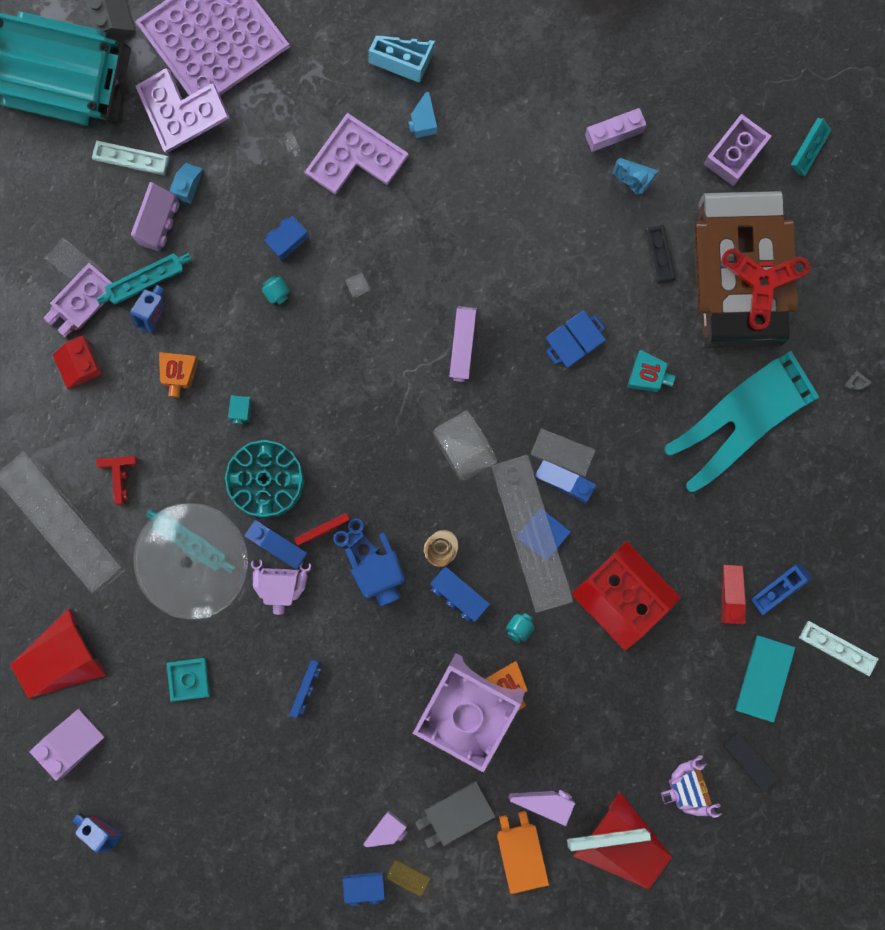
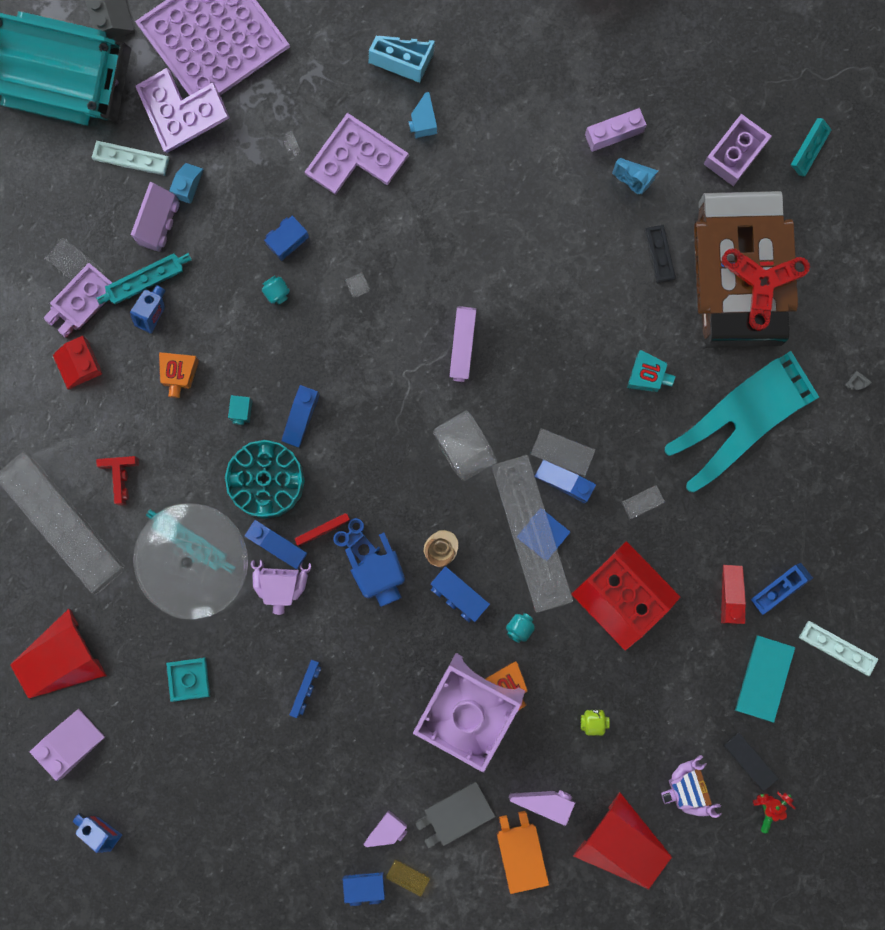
blue piece [546,310,606,368] -> none
light aqua tile [567,828,651,851] -> none
none -> blue slope [281,385,320,448]
none -> lime head [581,710,609,736]
none -> clear plate [621,485,665,519]
none -> red plant [753,792,796,834]

